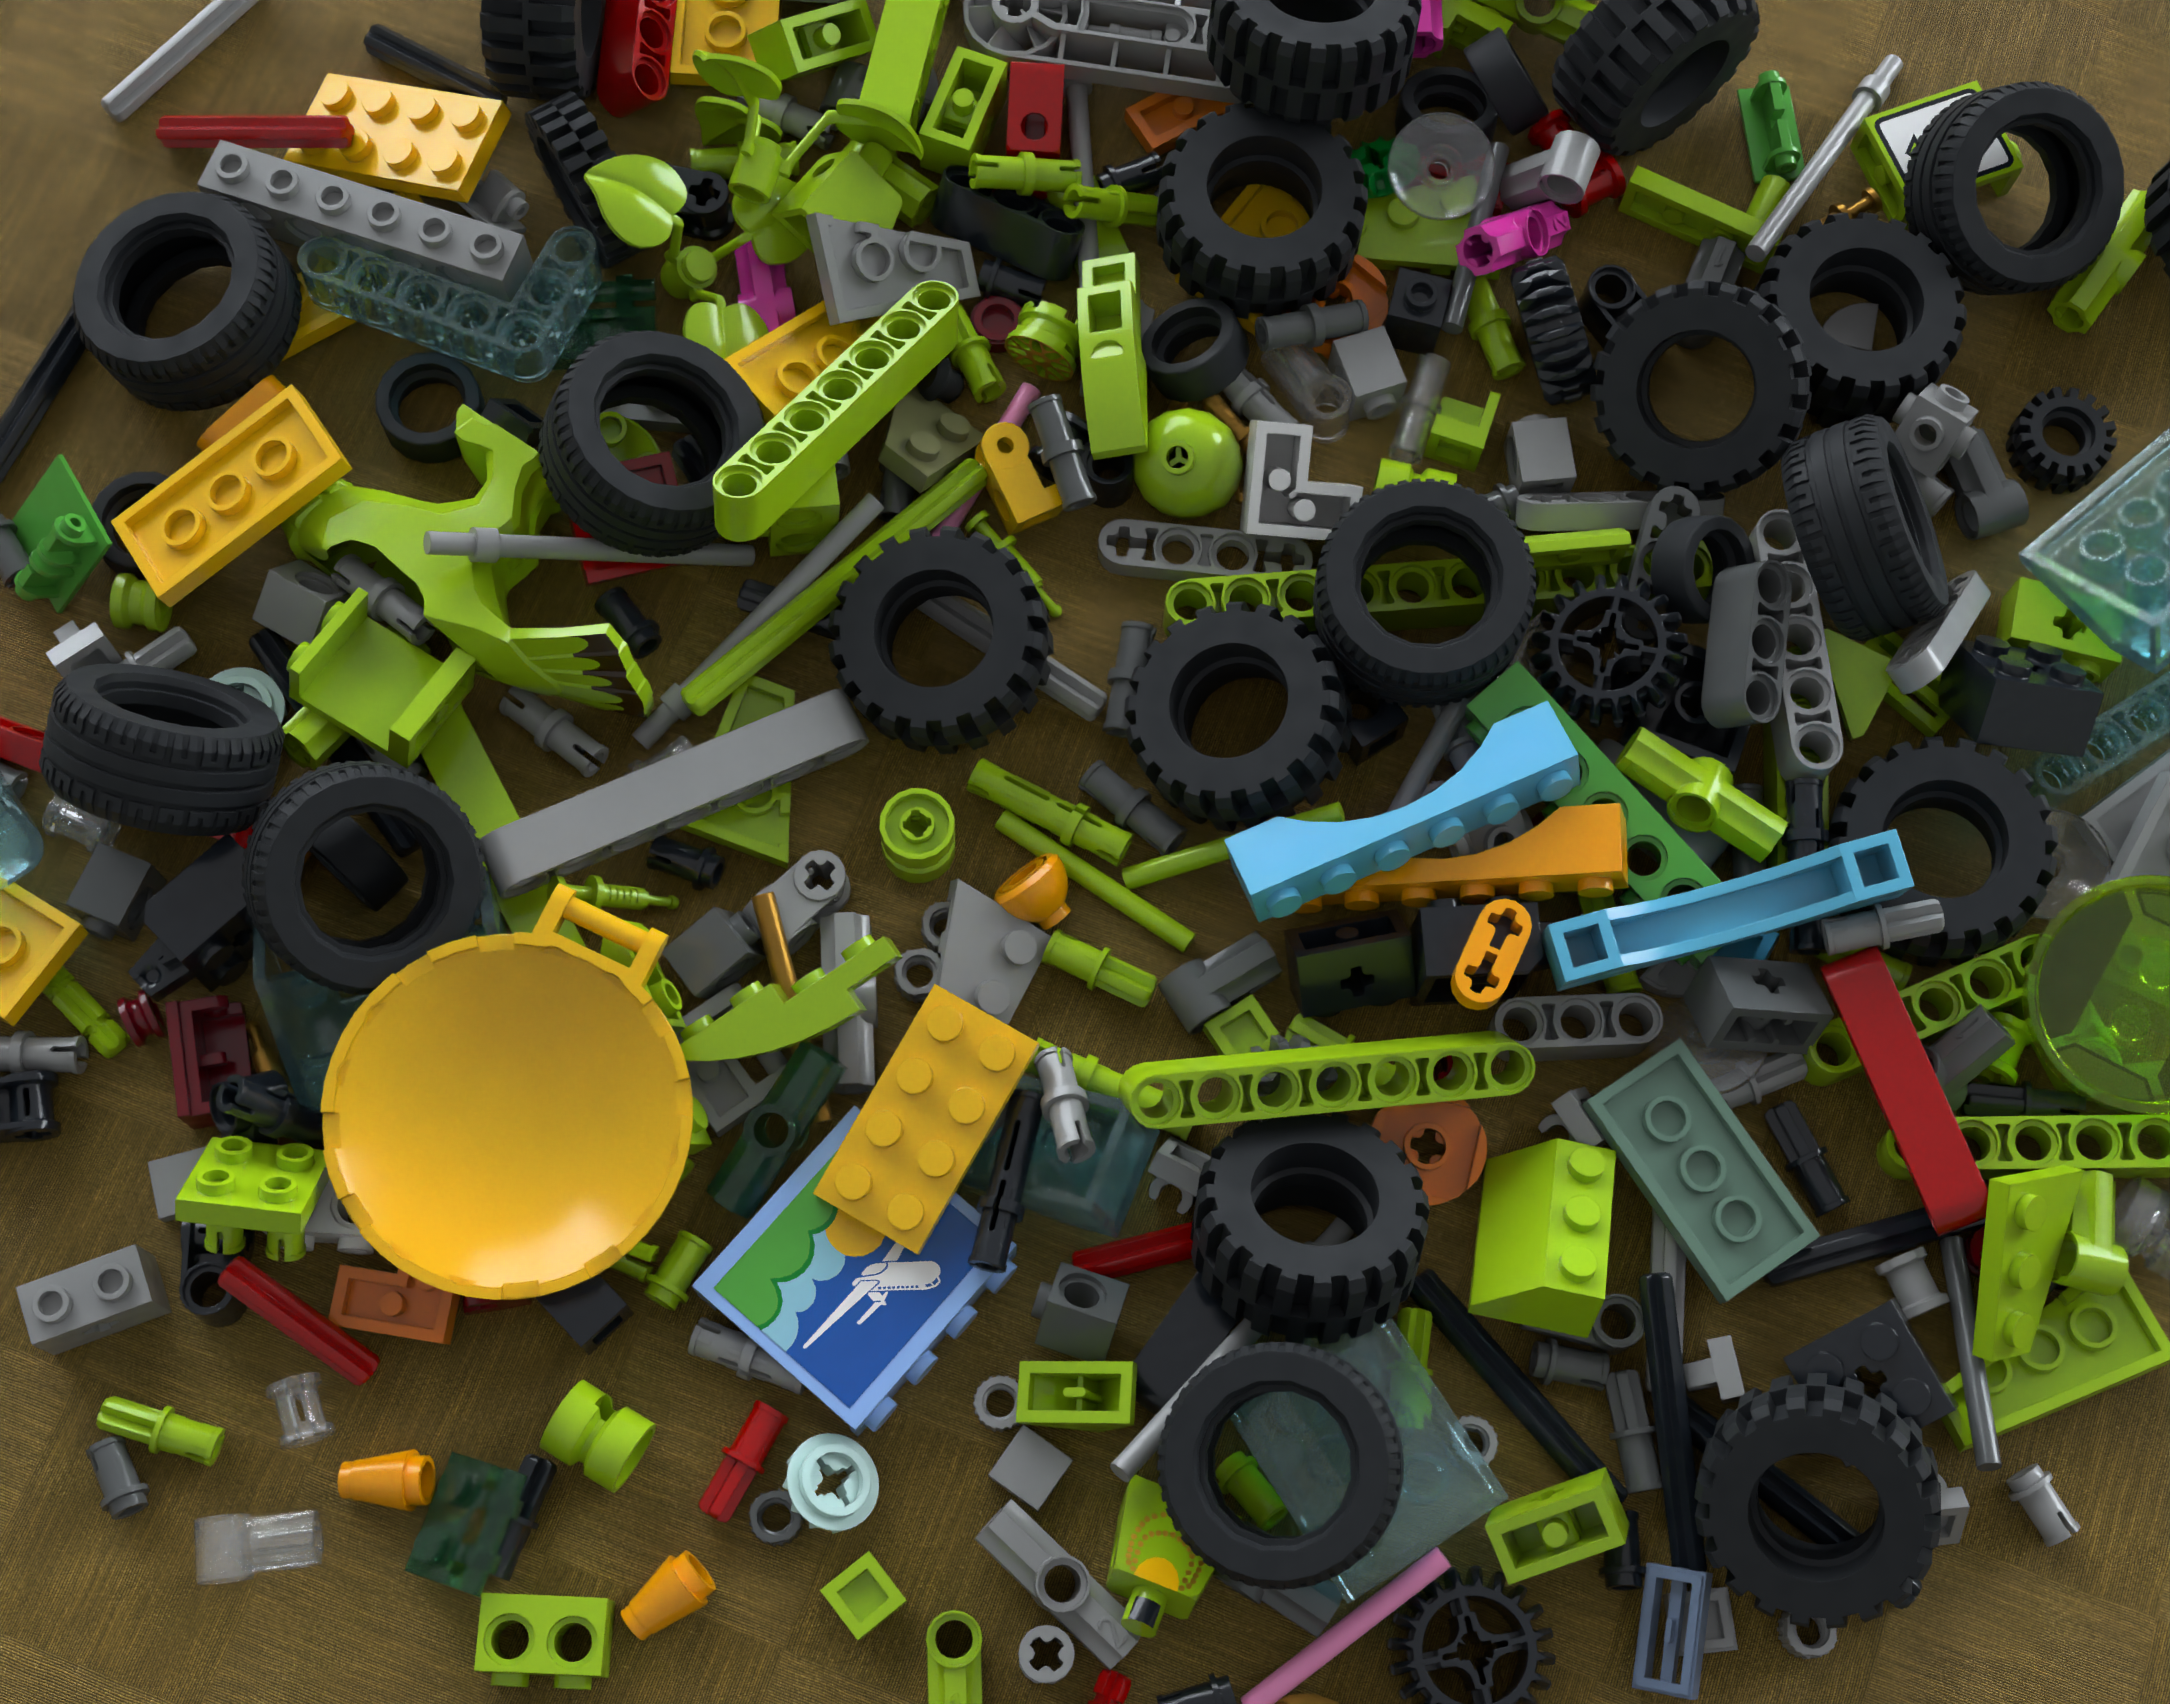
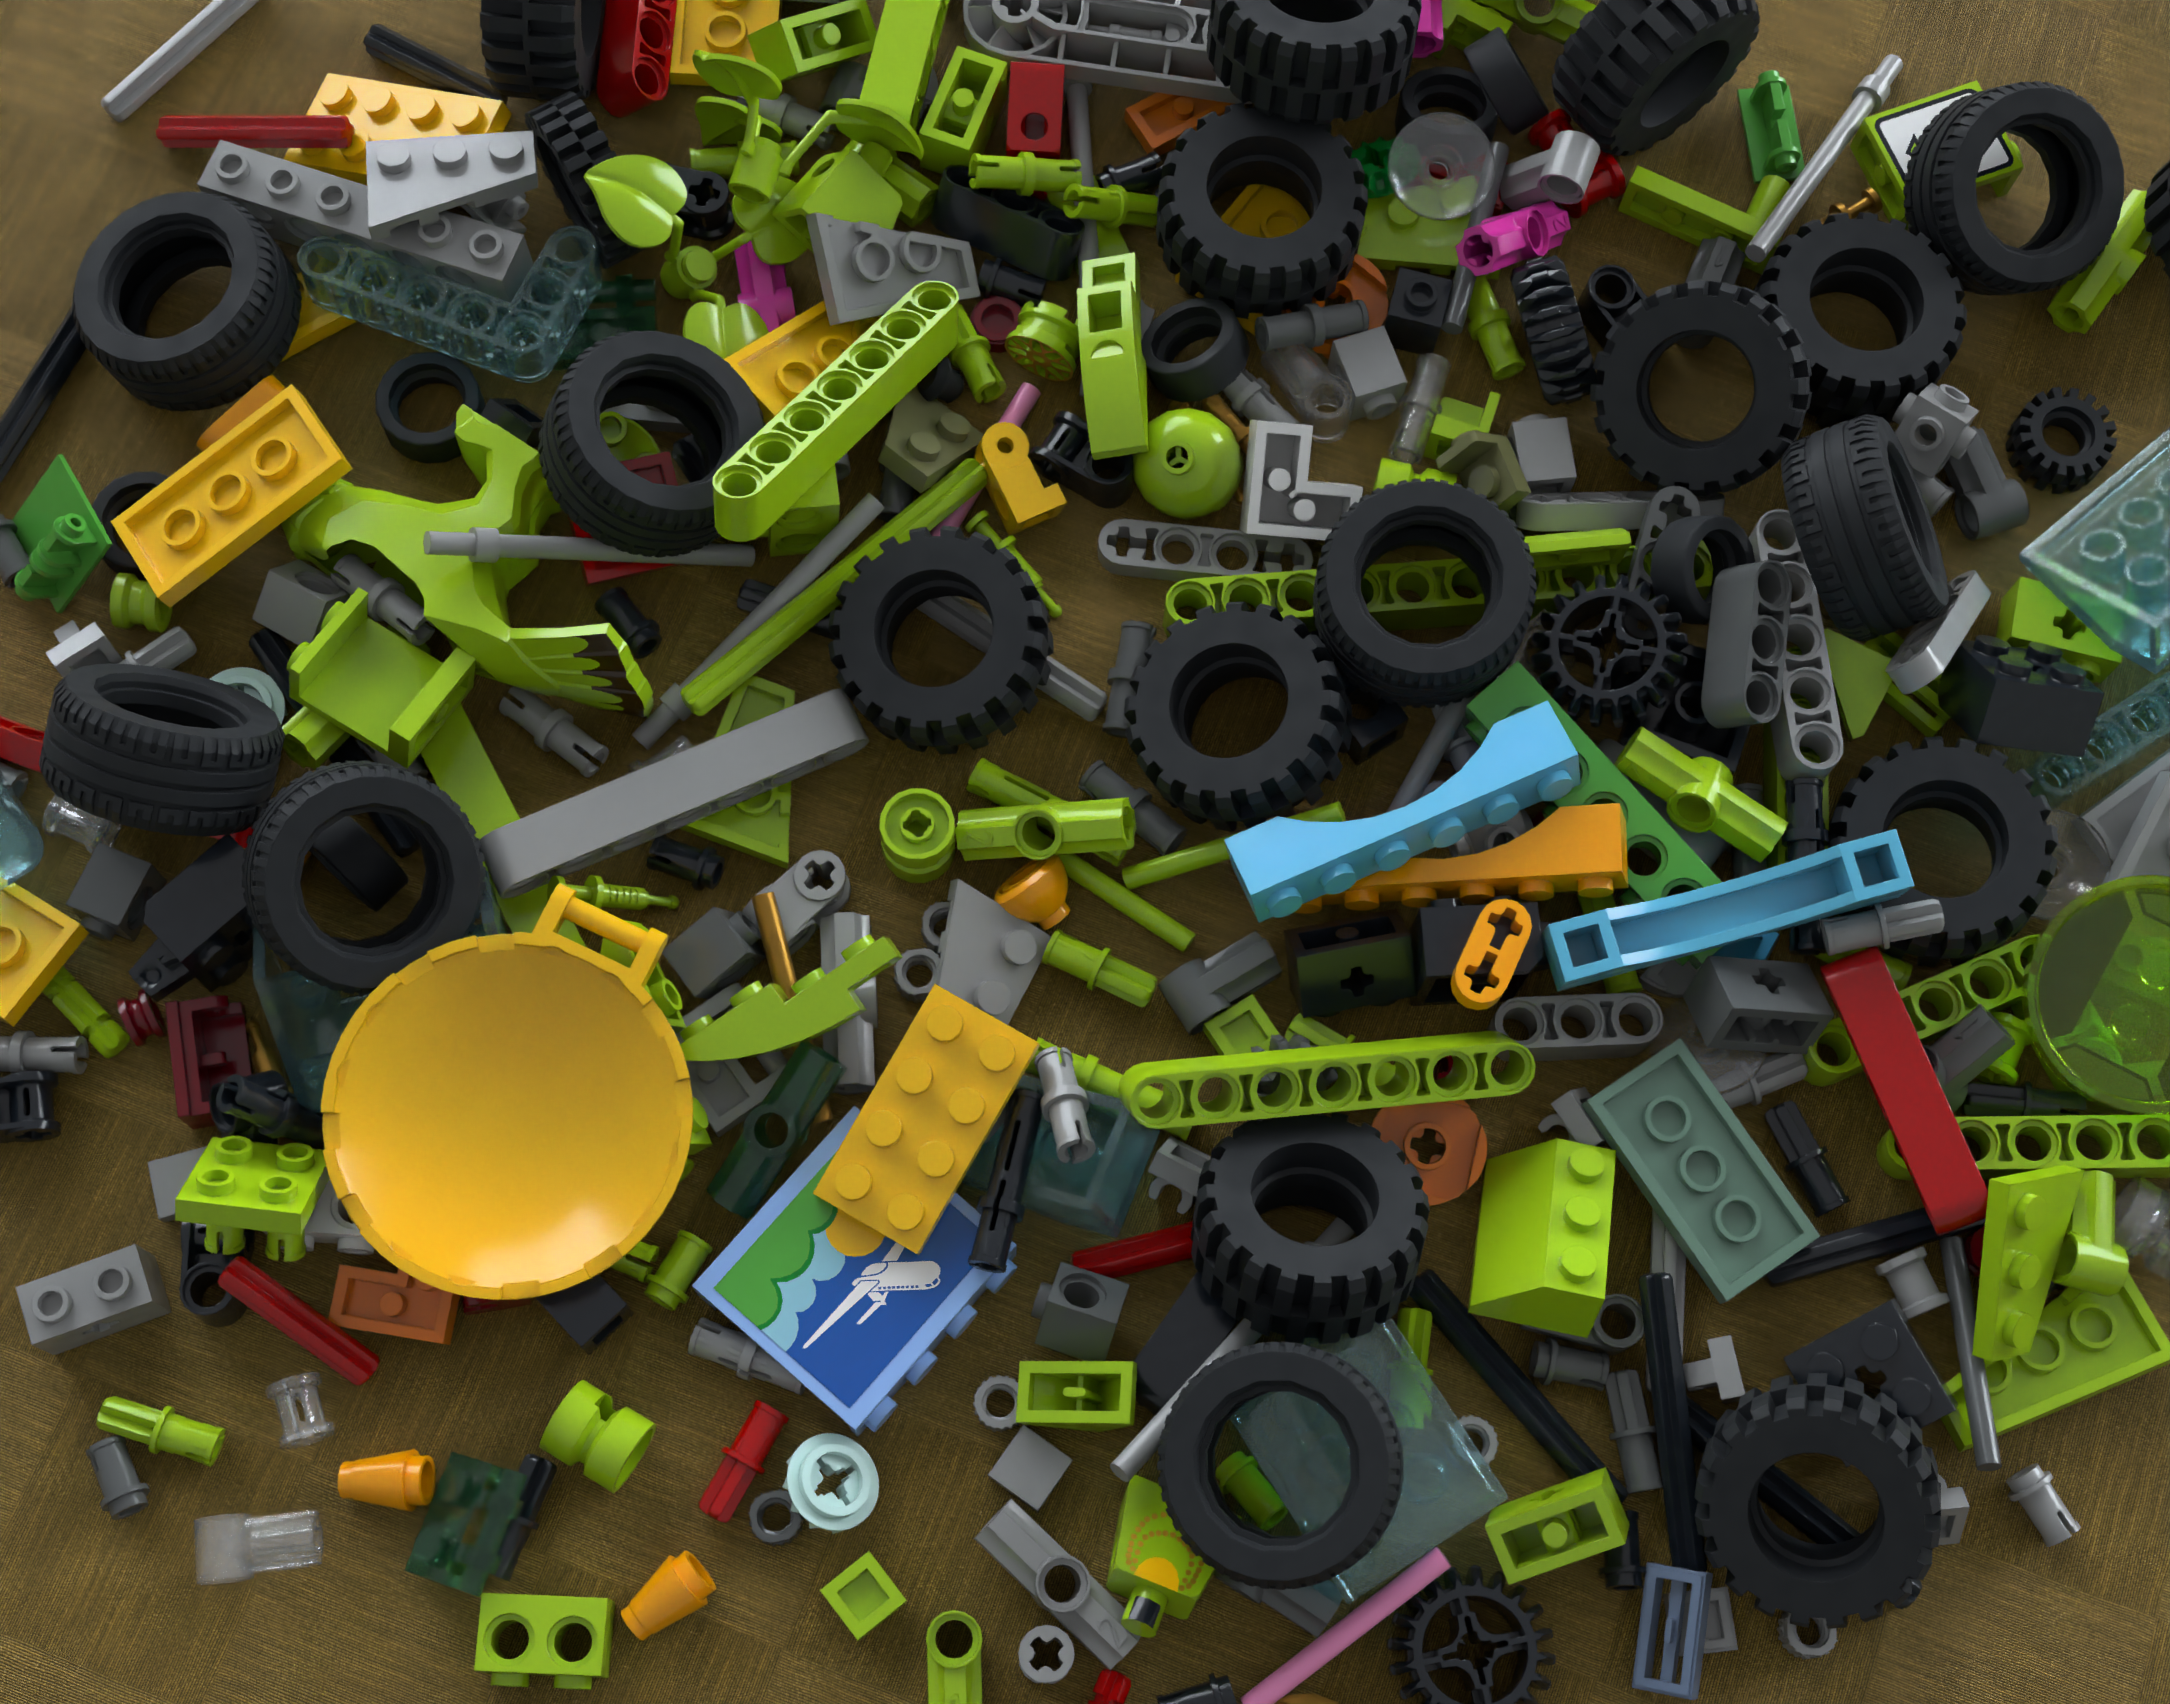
dark grey pin [1027,394,1097,512] -> none
light grey tile [1823,303,1879,351] -> none
none -> light grey wing [365,130,539,242]
none -> lime piece [955,797,1137,861]
none -> olive bracket [1435,430,1531,512]

